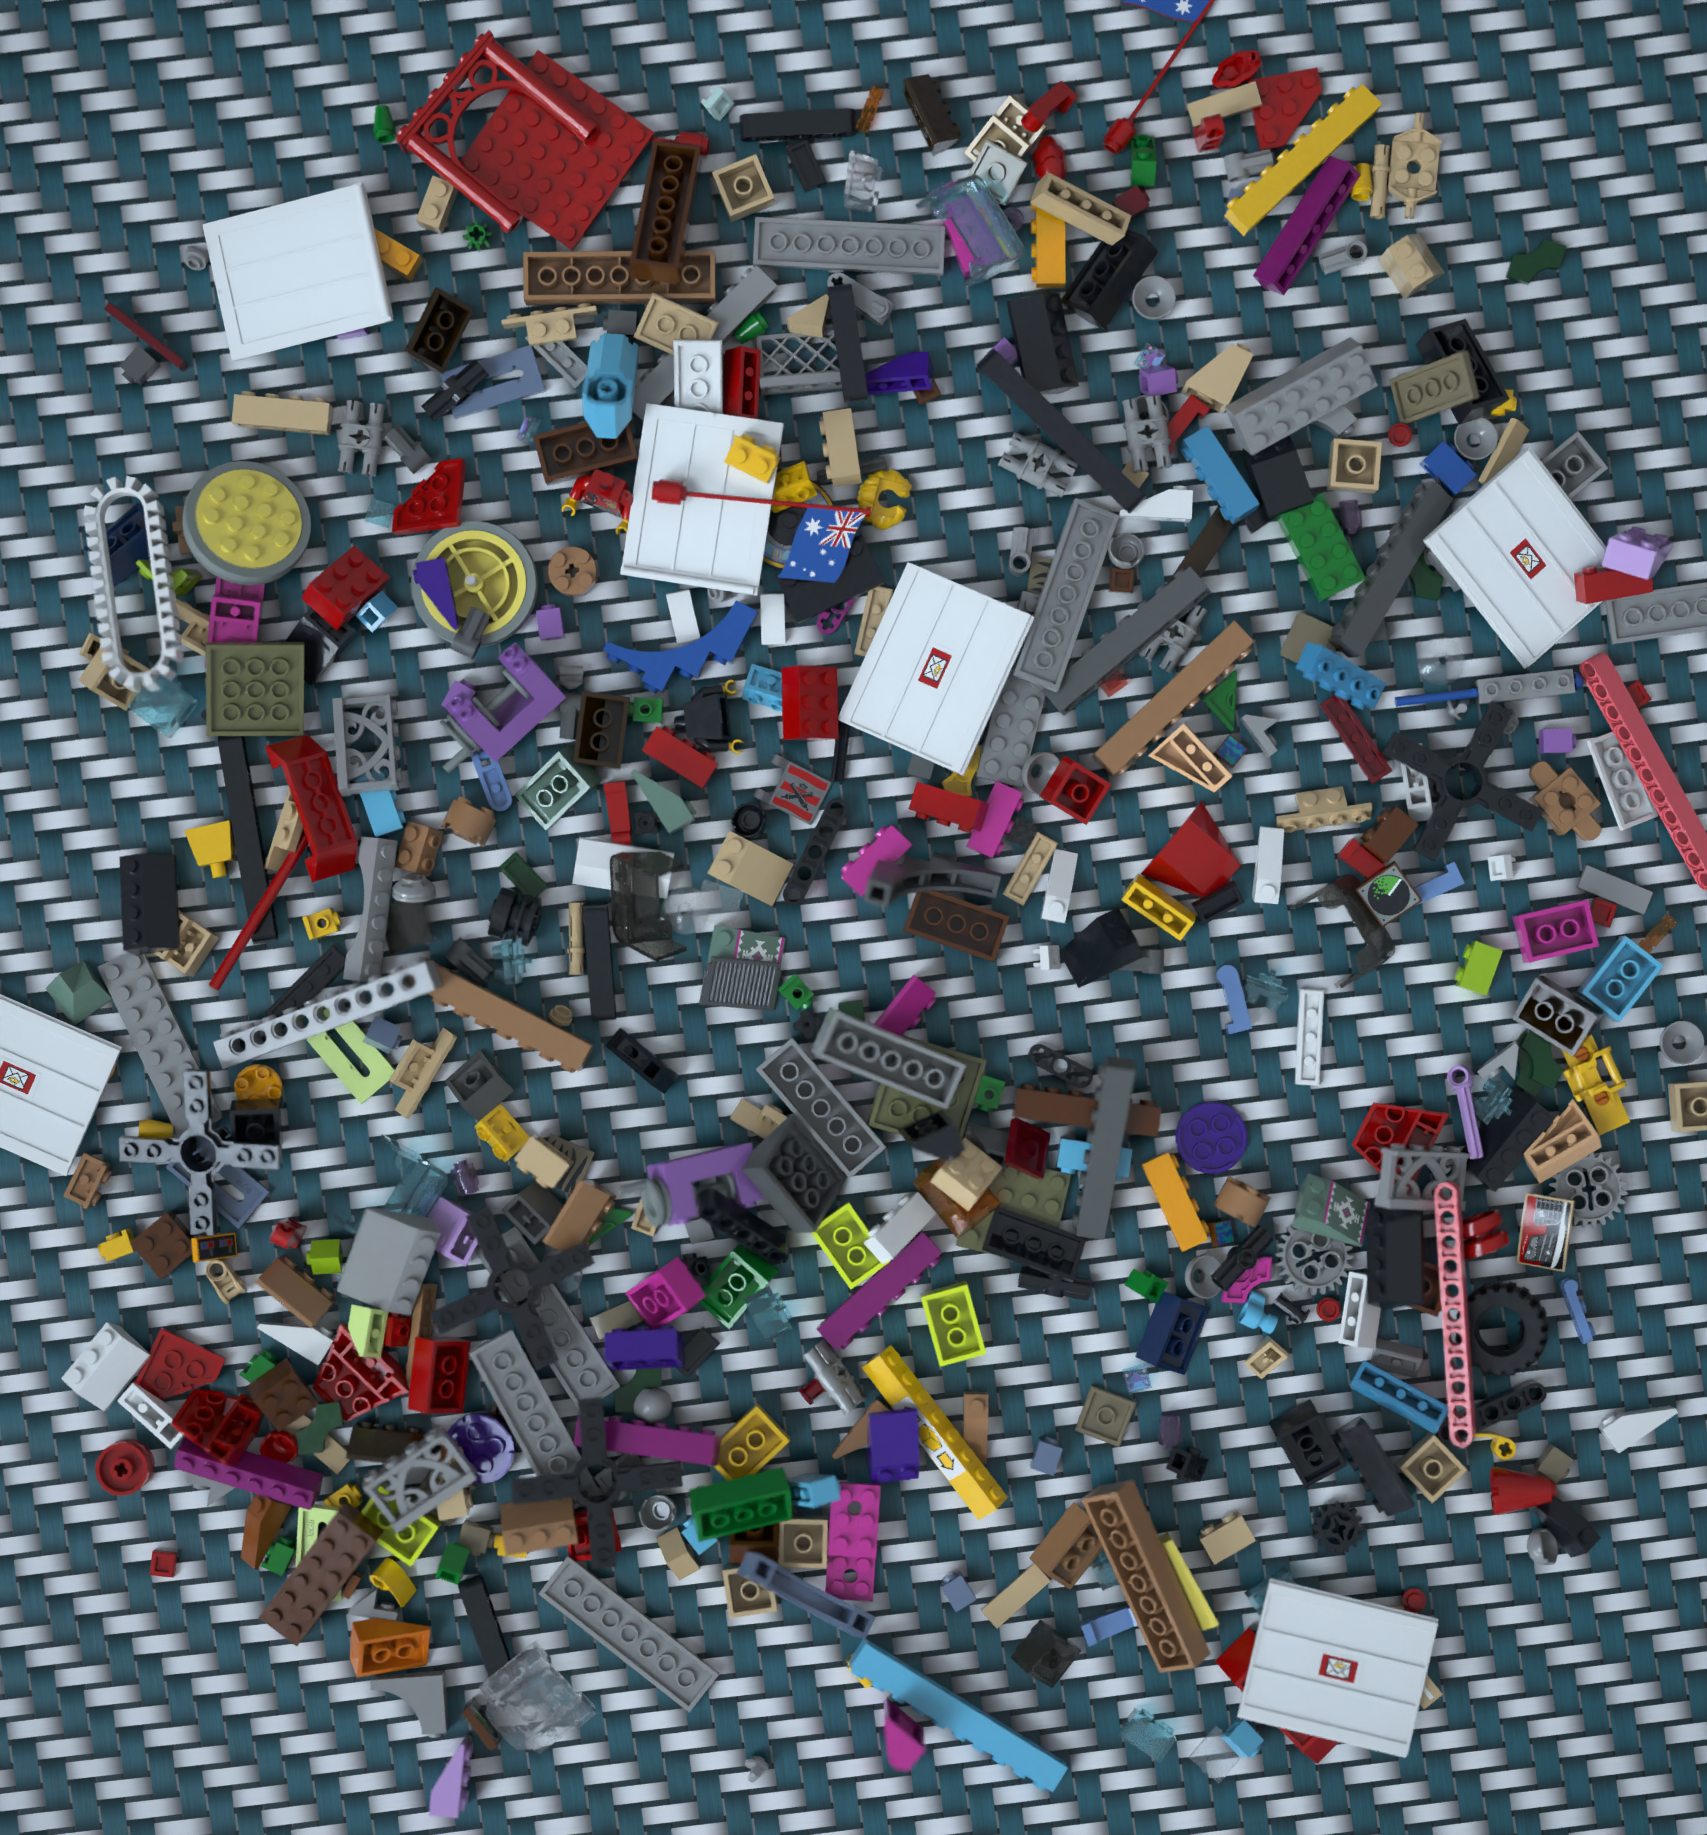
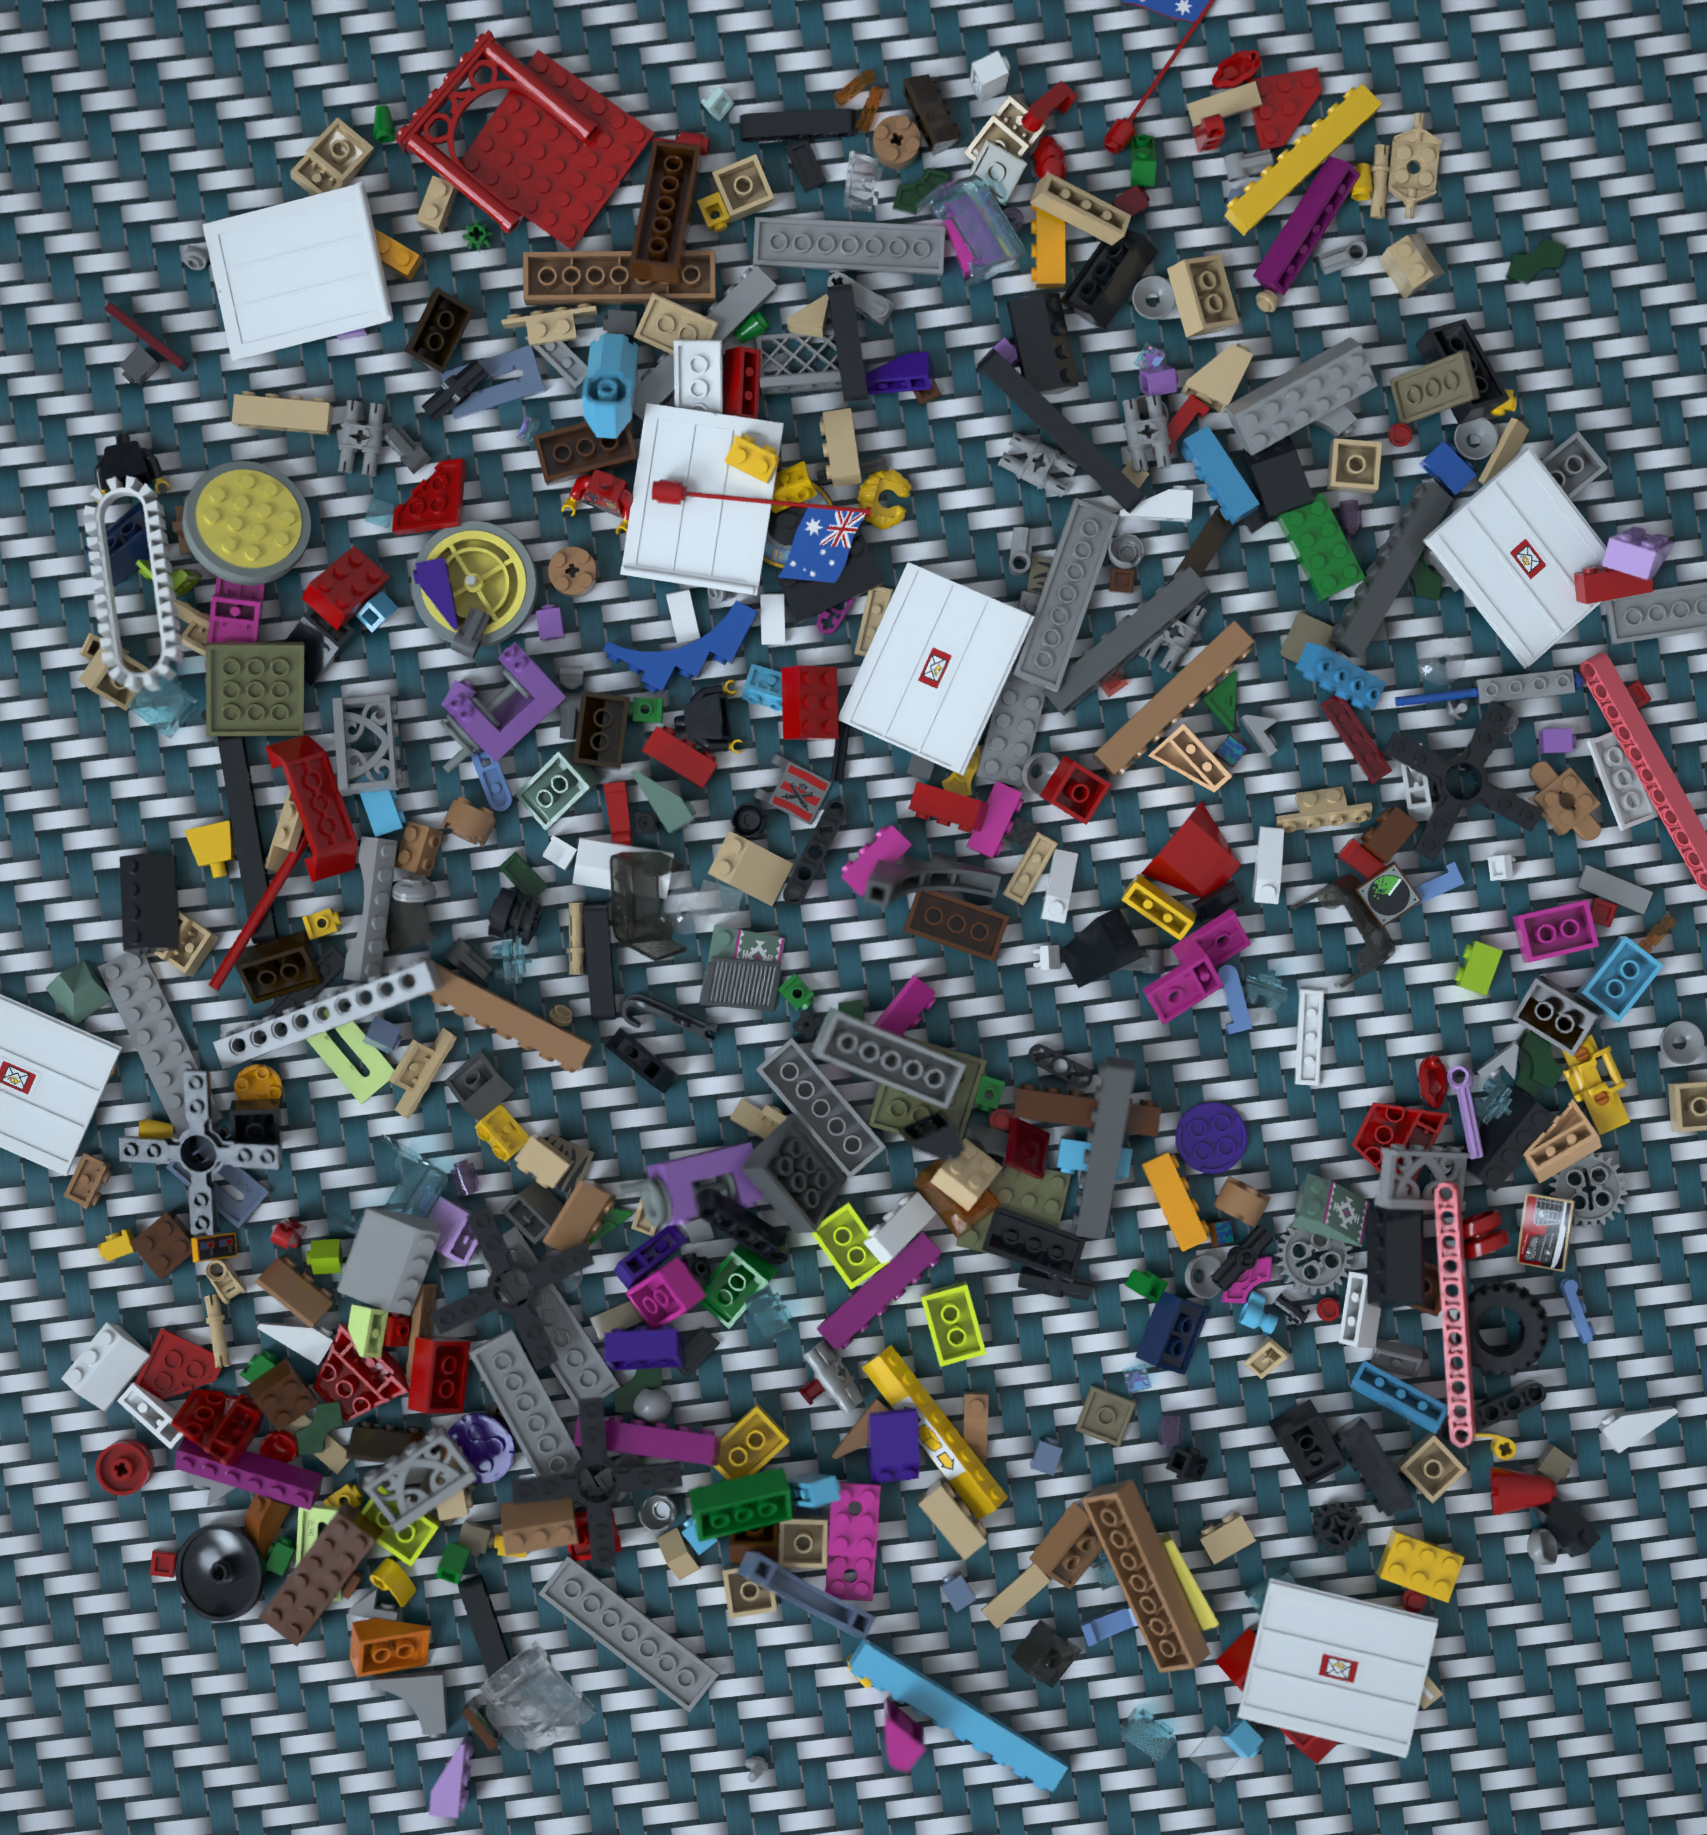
none -> black torso [94,434,170,505]
none -> black dish [176,1524,266,1622]
none -> tan pin [204,1294,231,1368]
none -> dark brown slope [235,930,321,1004]
none -> tan slope [290,117,374,196]
none -> white panel [543,835,577,871]
none -> dark purple slope [613,1225,688,1290]
none -> black piece [621,993,720,1043]
none -> yellow brick [697,192,731,233]
none -> clear orange axle [833,68,875,106]
none -> medium nougat brick [873,115,921,170]
none -> dark green tile [893,168,950,215]
none -> tan brick [918,1479,987,1561]
none -> white brick [970,51,1010,103]
none -> red plate [989,1108,1013,1132]
none -> dark pink bracket [1142,908,1251,1025]
none -> tan brick [1167,254,1239,338]
none -> tan plate [1256,290,1279,312]
none -> yellow brick [1376,1528,1464,1603]
none -> red arm [1418,1055,1447,1109]

